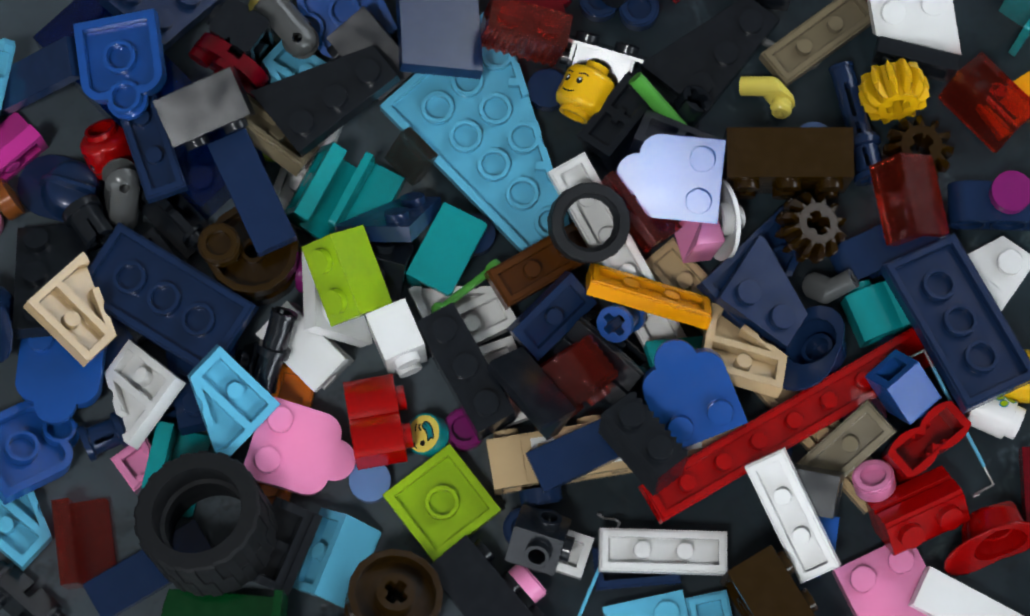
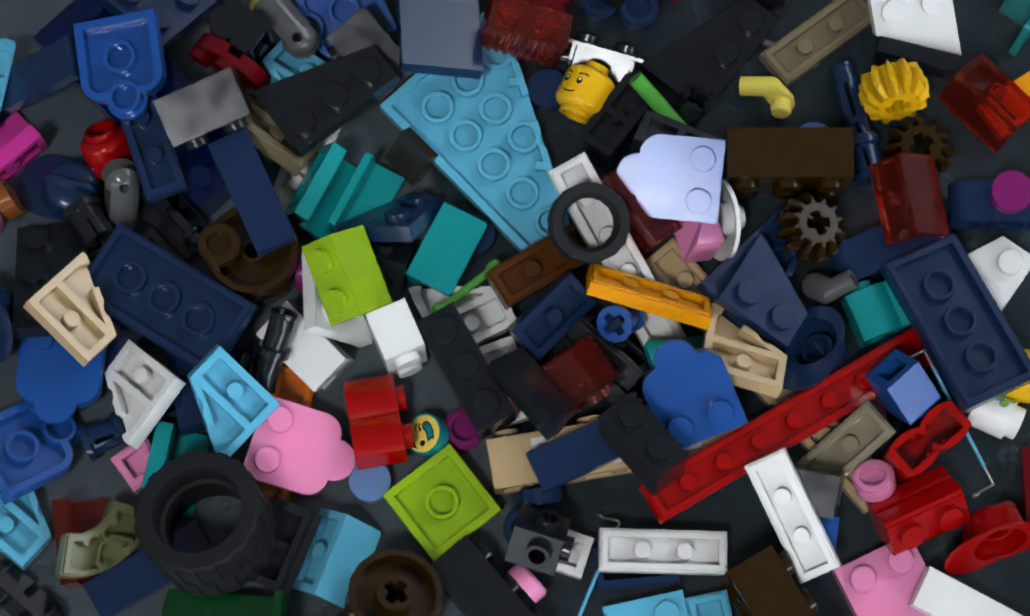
none -> olive tile [54,500,140,579]

